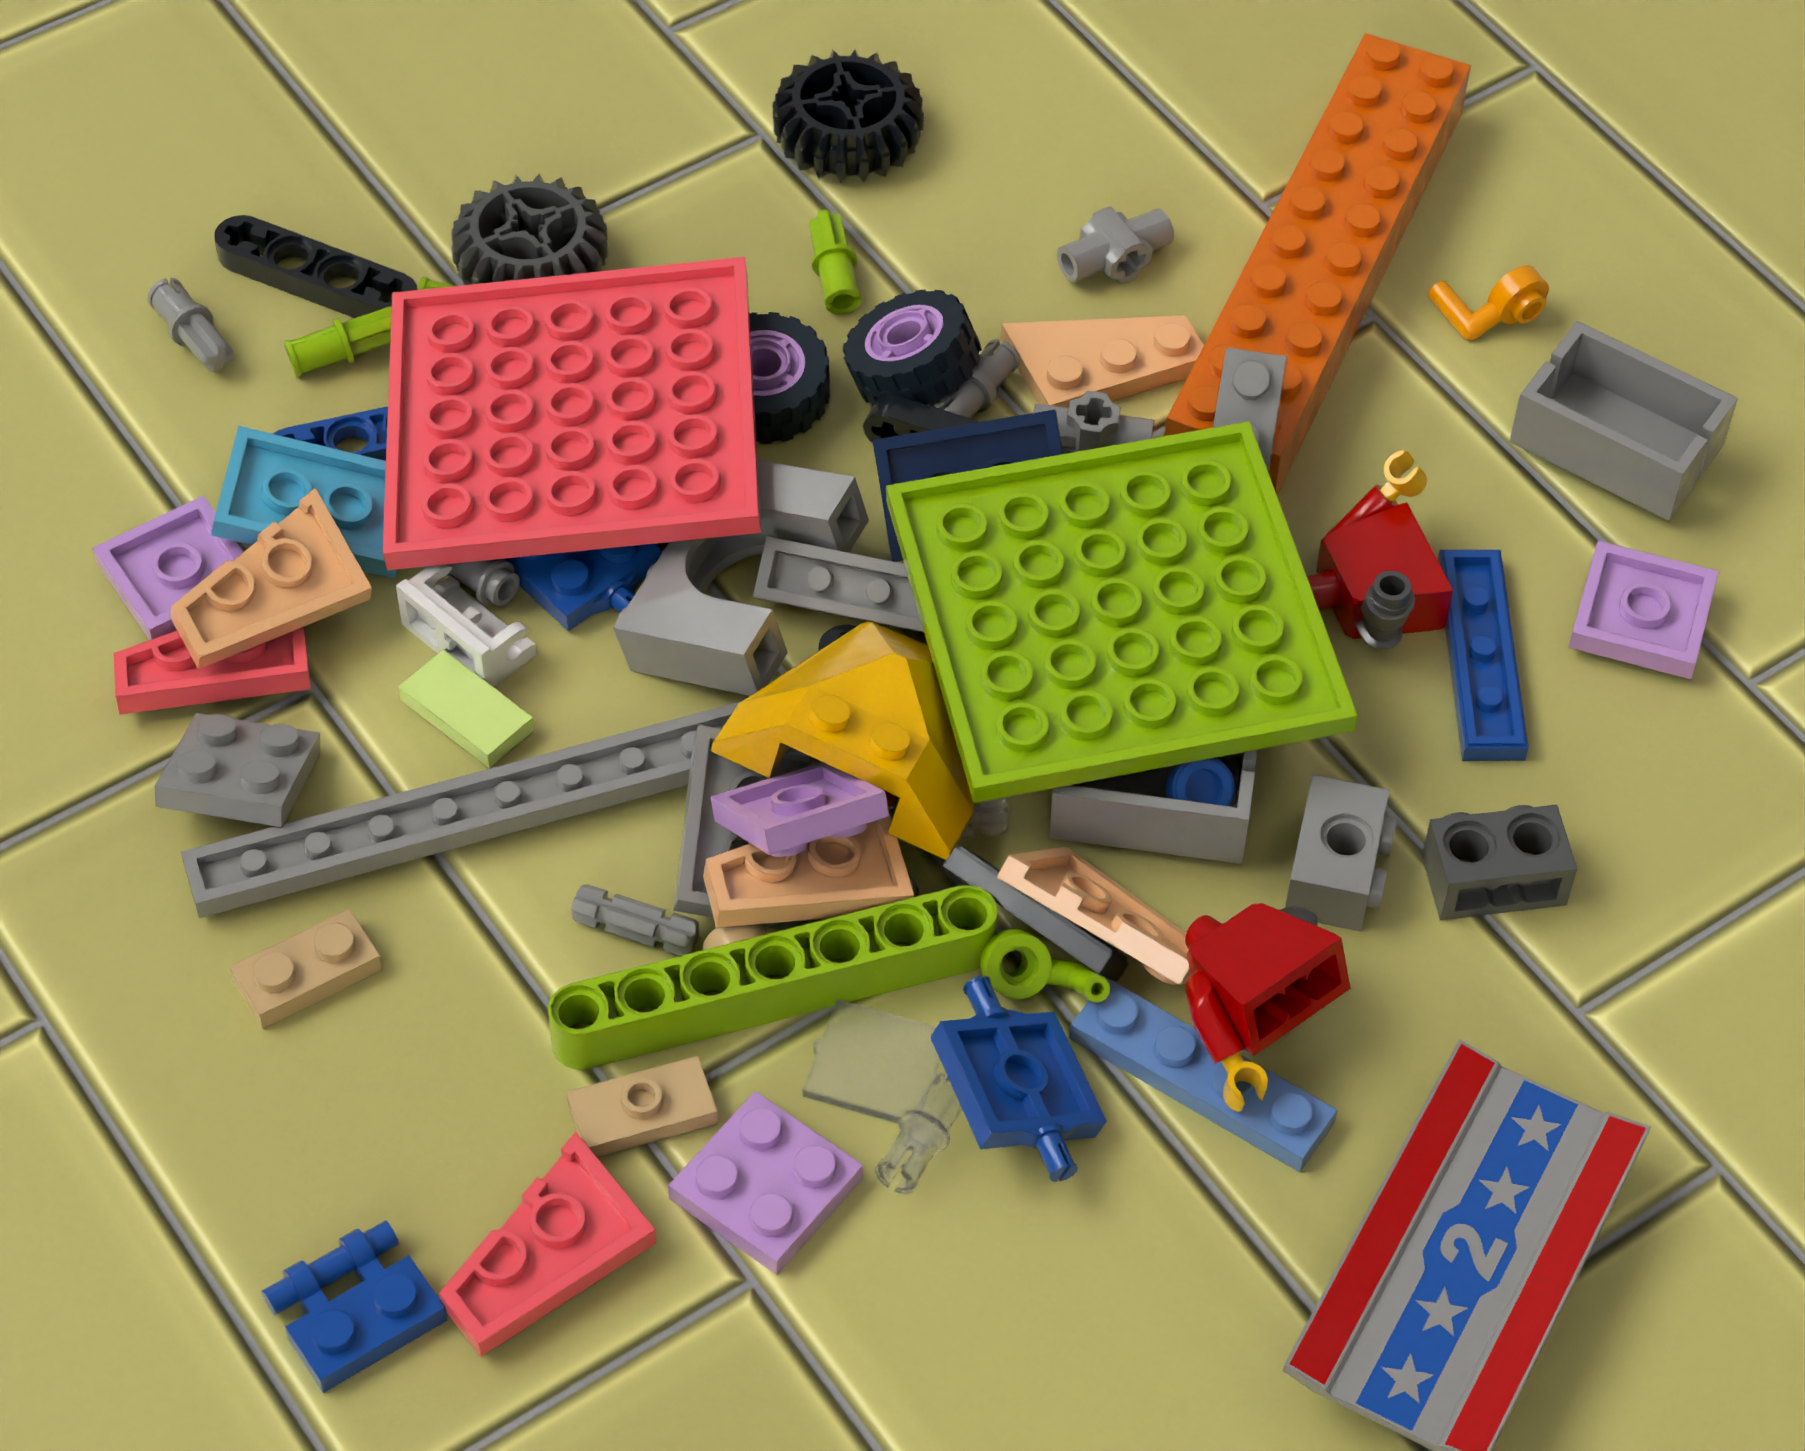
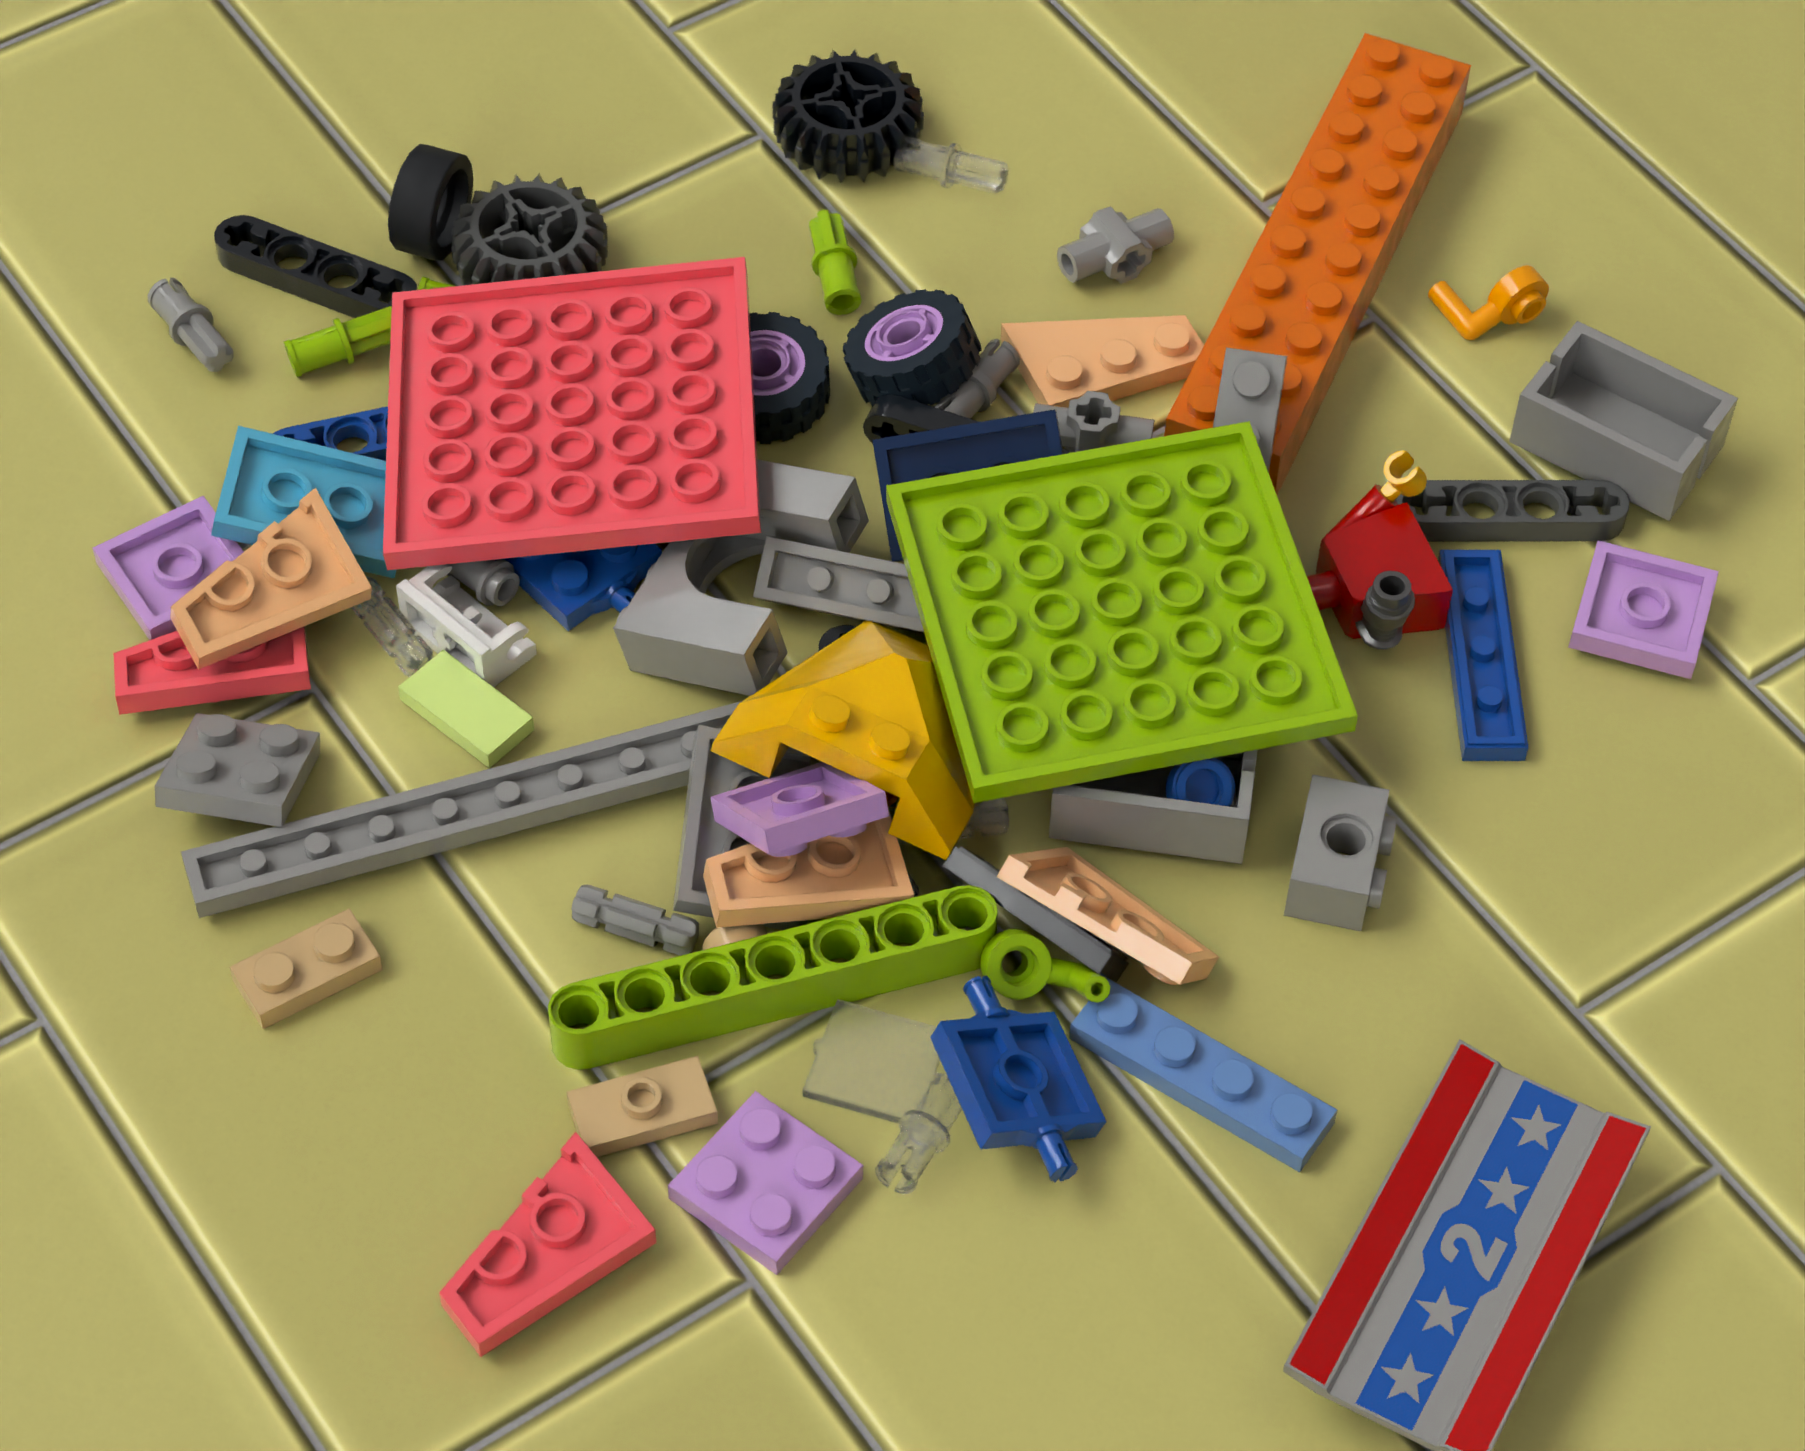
blue plate [261,1220,447,1393] -> none
red torso [1185,903,1351,1112] -> none
dark grey brick [1422,805,1577,920] -> none
none -> clear axle [351,577,433,677]
none -> black tyre [388,144,474,260]
none -> clear axle [894,135,1009,194]
none -> dark grey beam [1396,480,1629,542]

